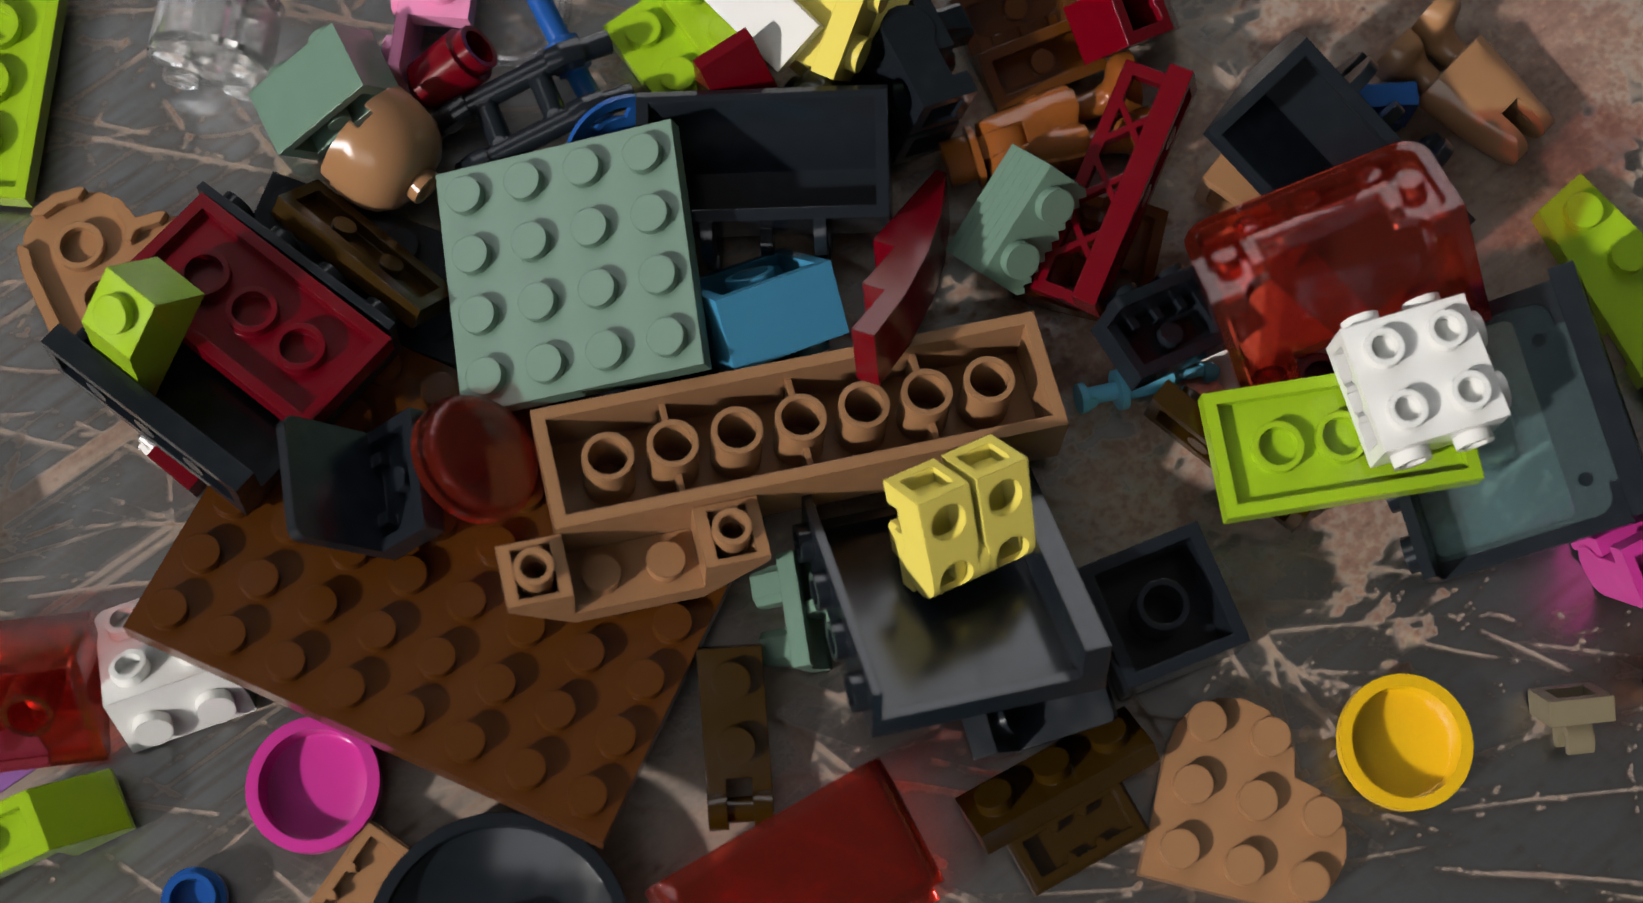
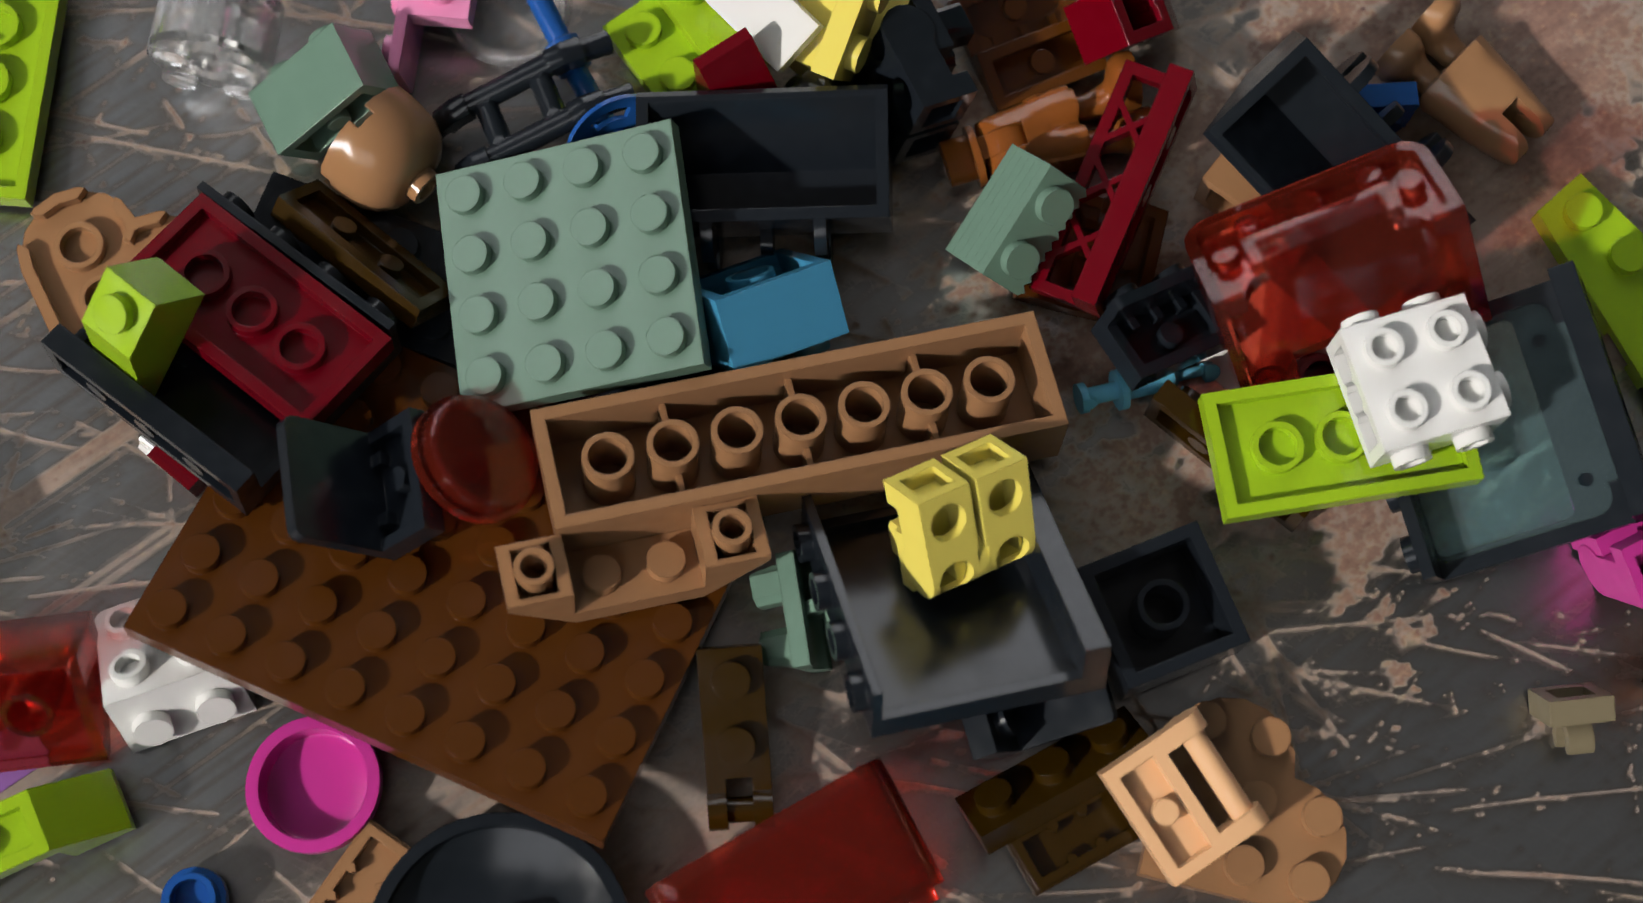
dark red brick [407,25,498,110] -> none
dark red slope [851,170,950,386] -> none
yellow piece [1336,673,1474,812] -> none
none -> light nougat plate [1097,706,1270,888]

